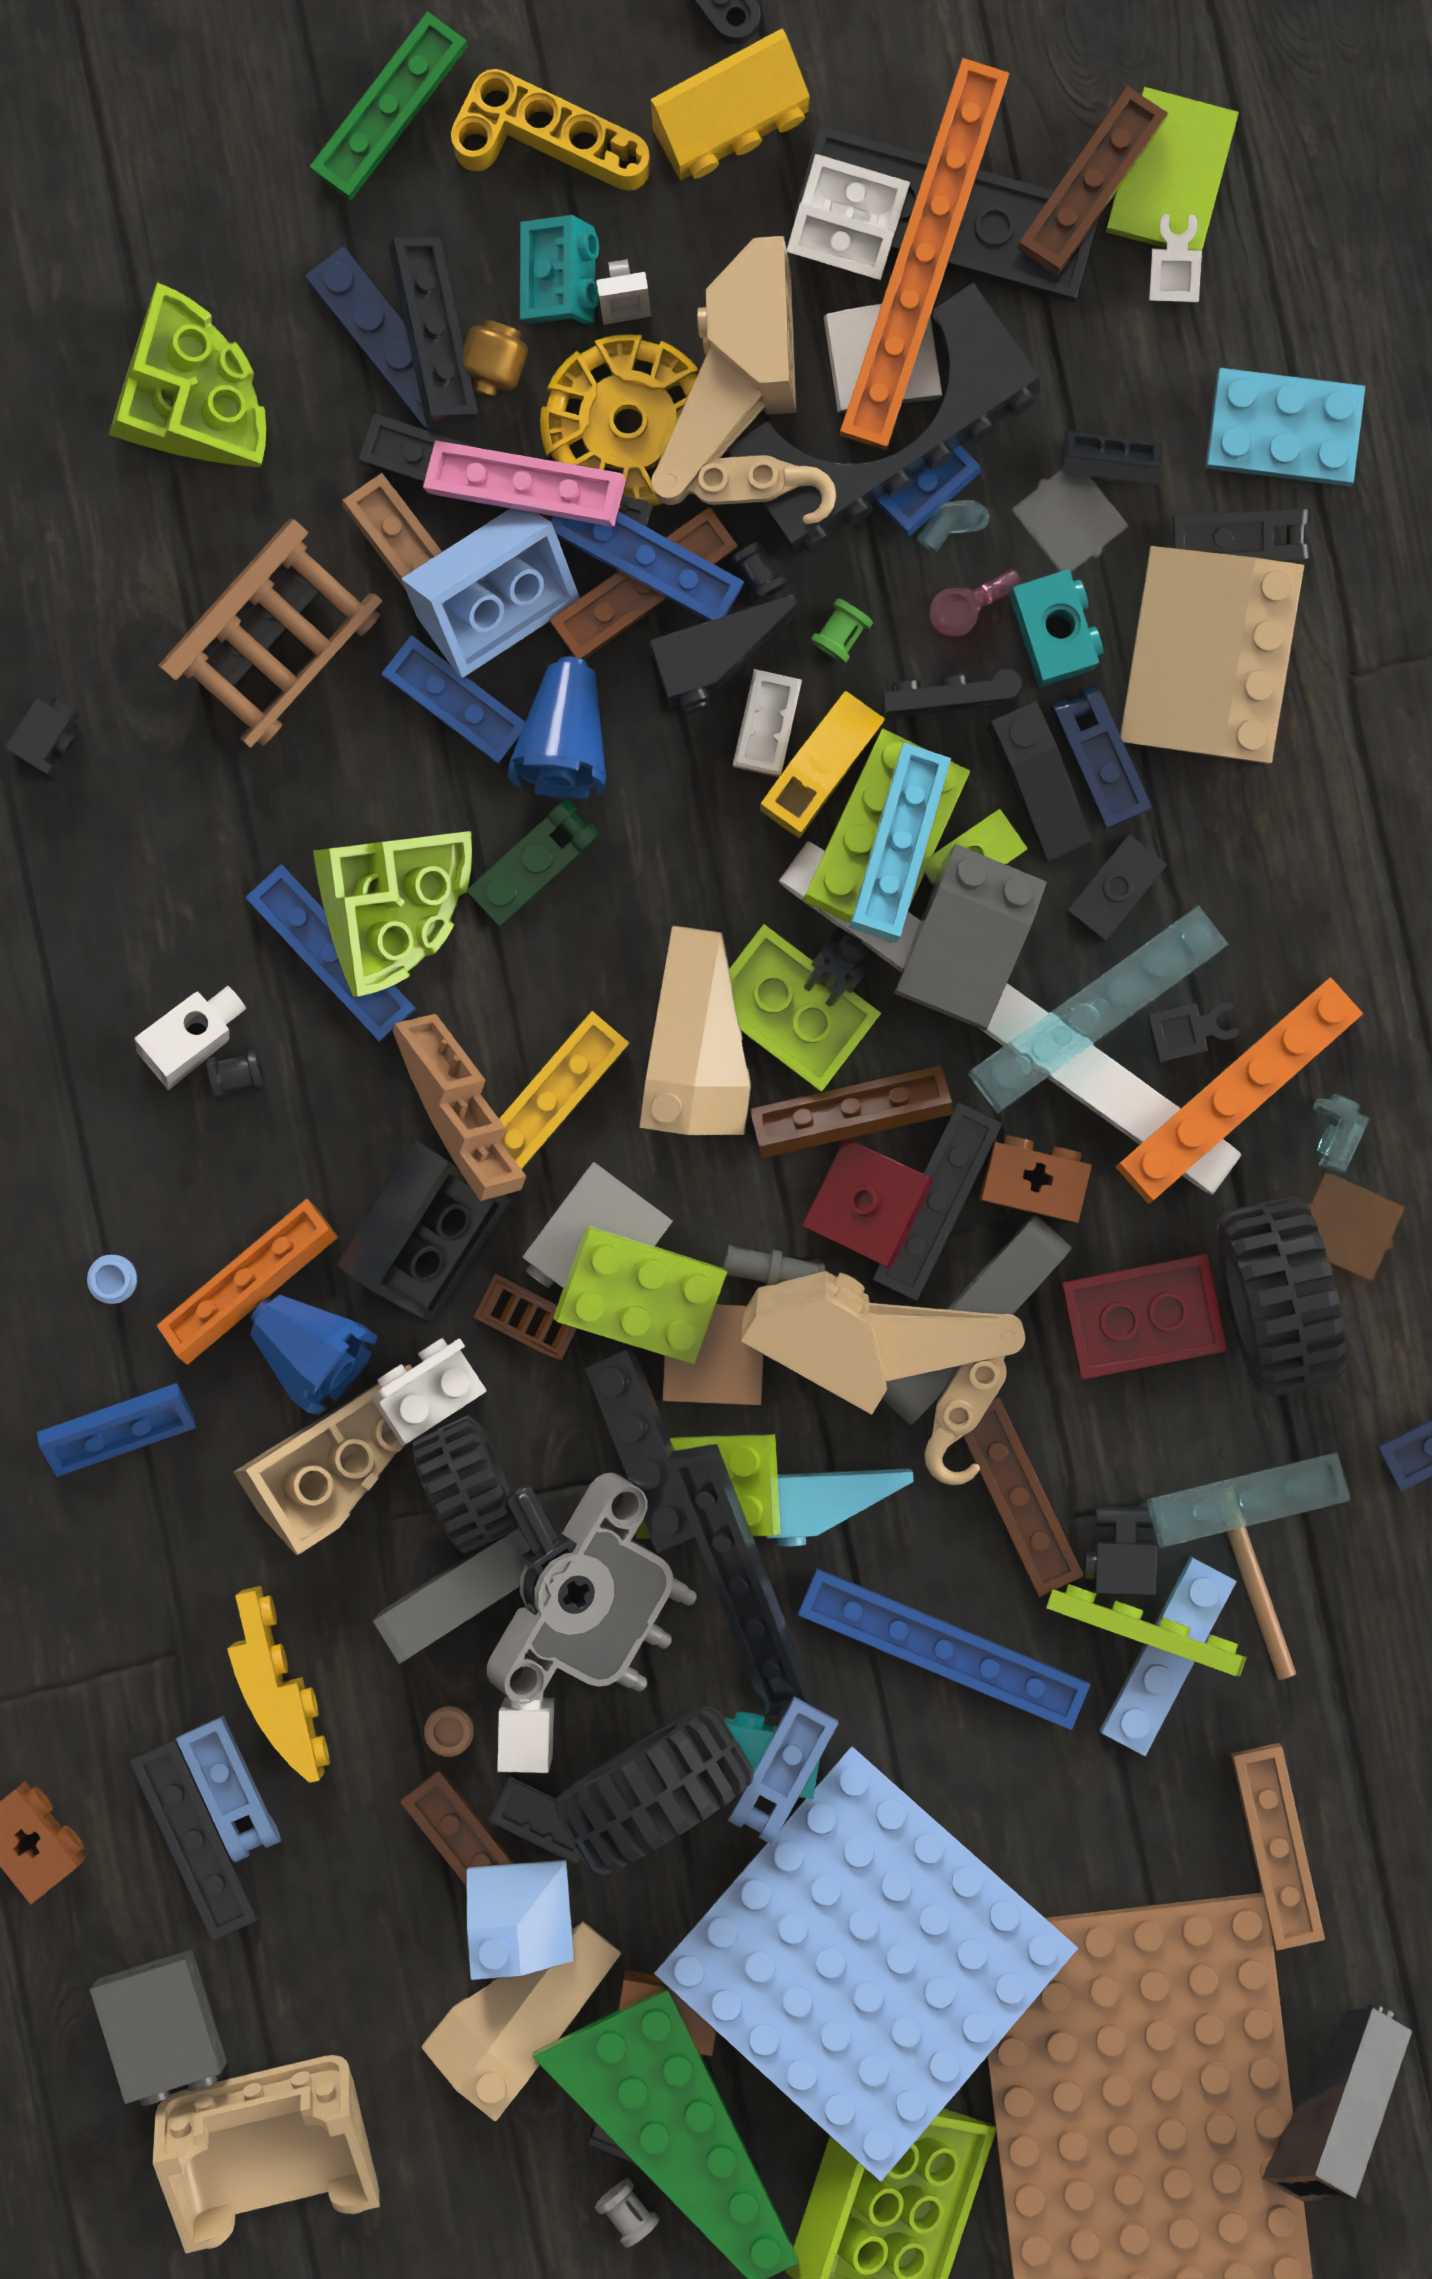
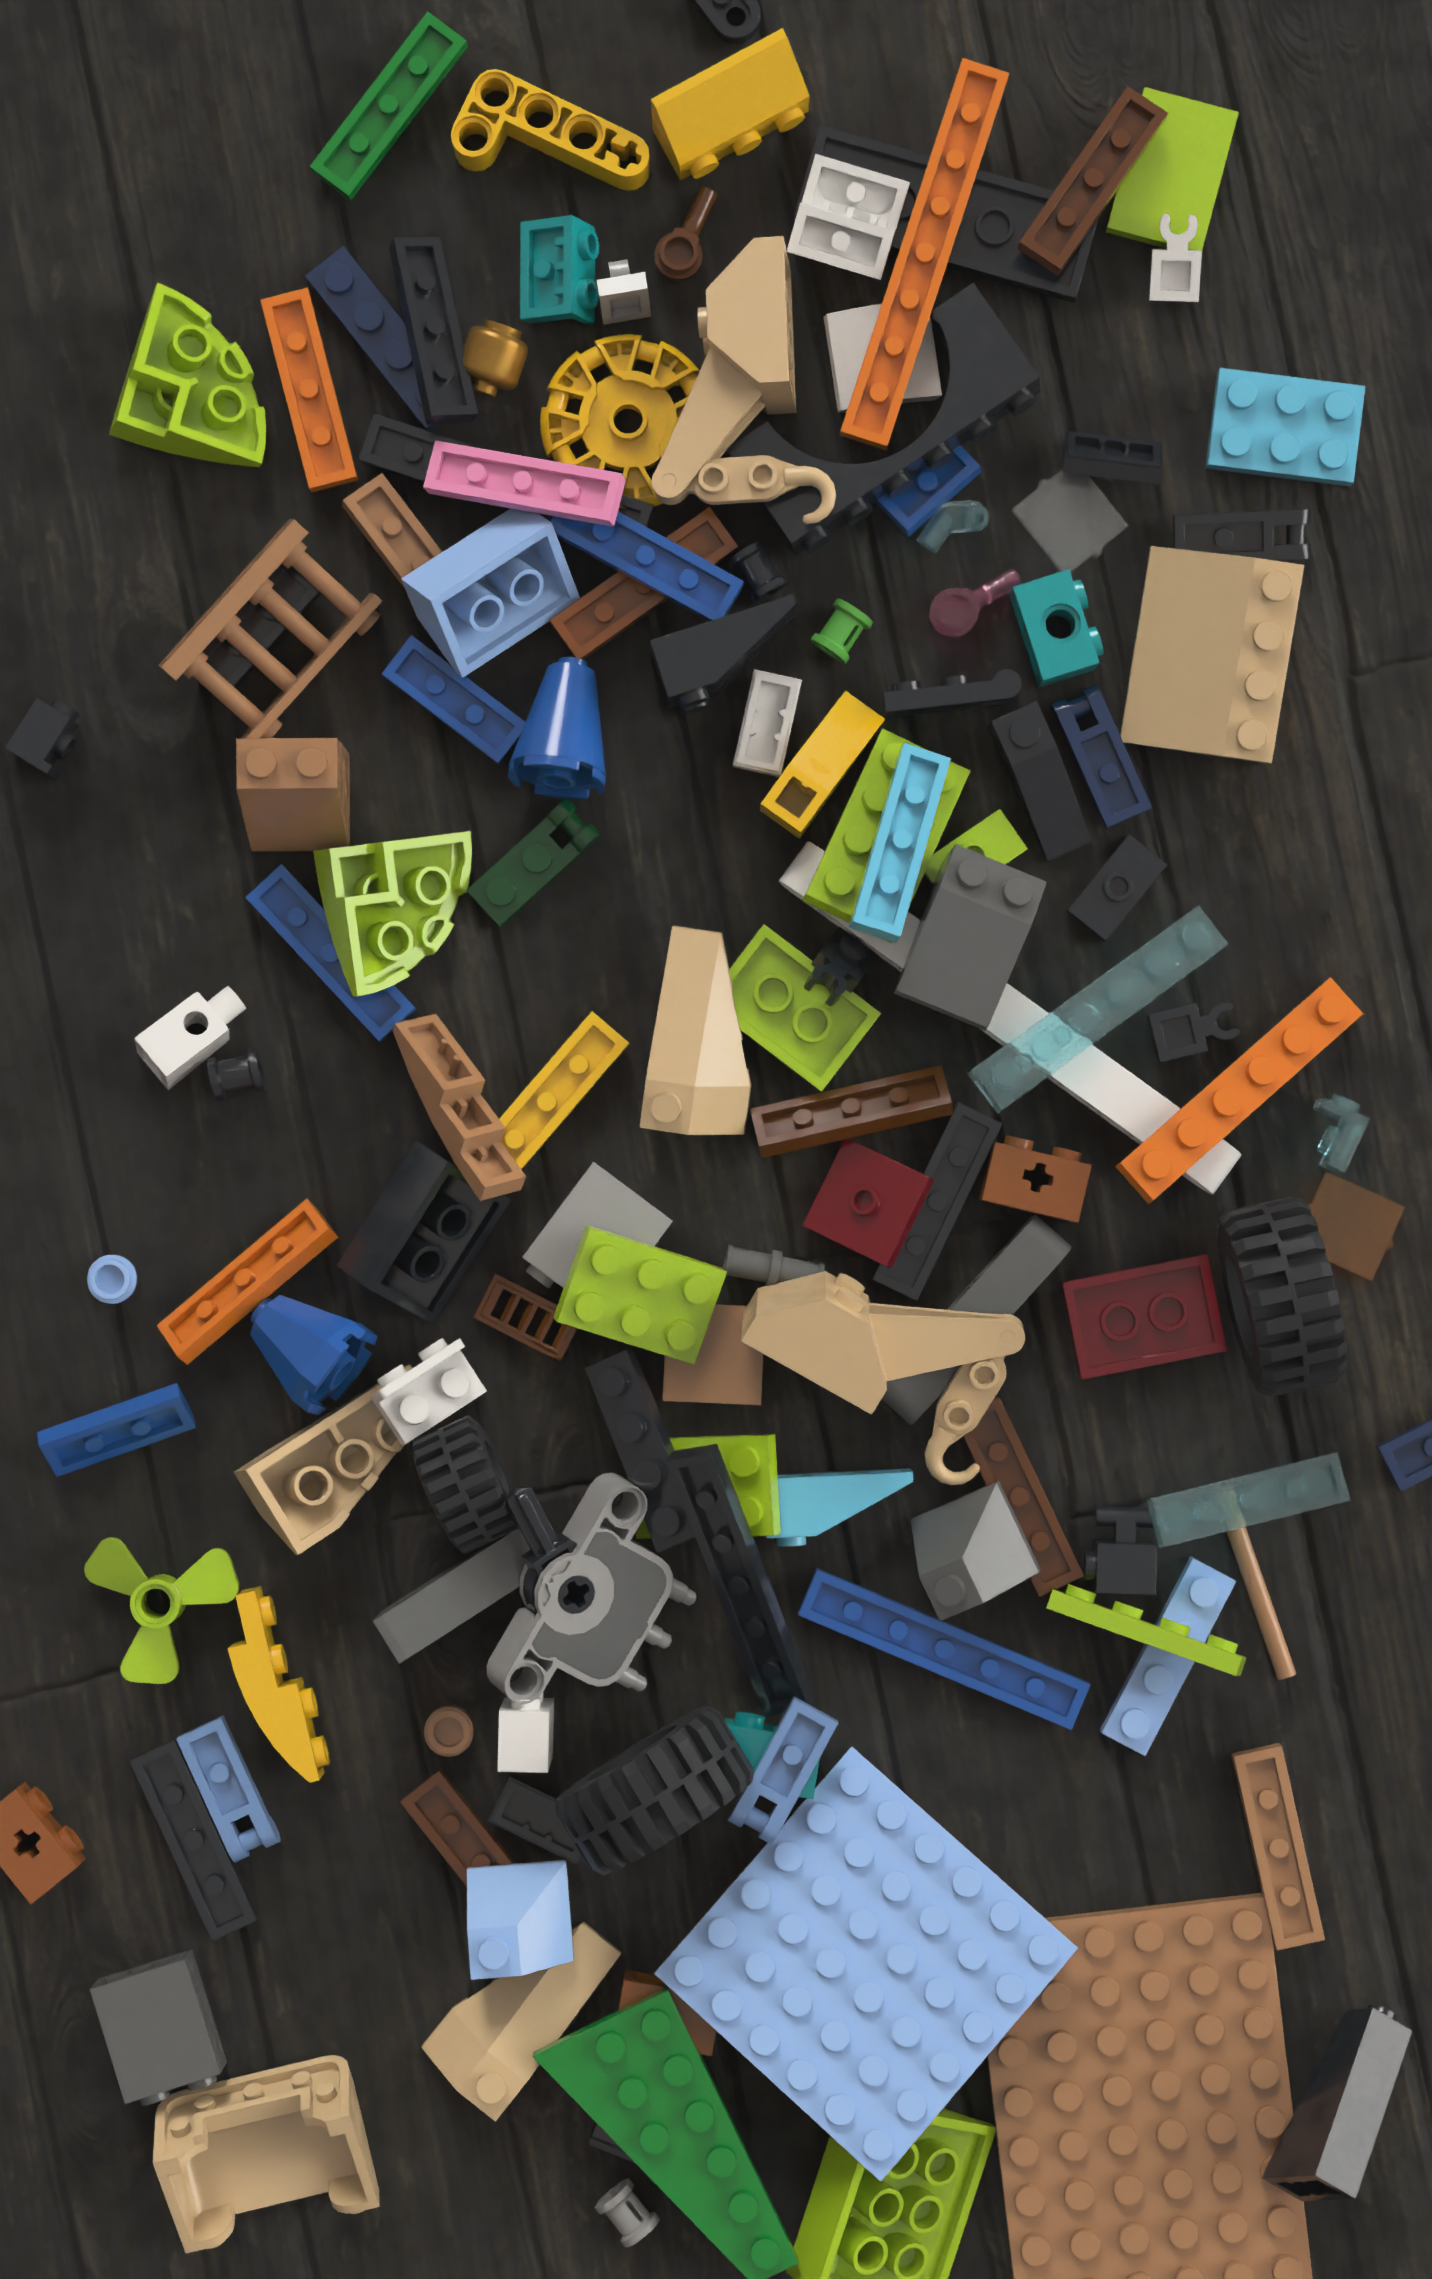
none -> lime piece [84,1537,239,1684]
none -> medium nougat slope [236,738,350,852]
none -> orange plate [260,287,358,493]
none -> reddish brown plate [654,187,717,281]
none -> dark grey slope [911,1481,1041,1621]

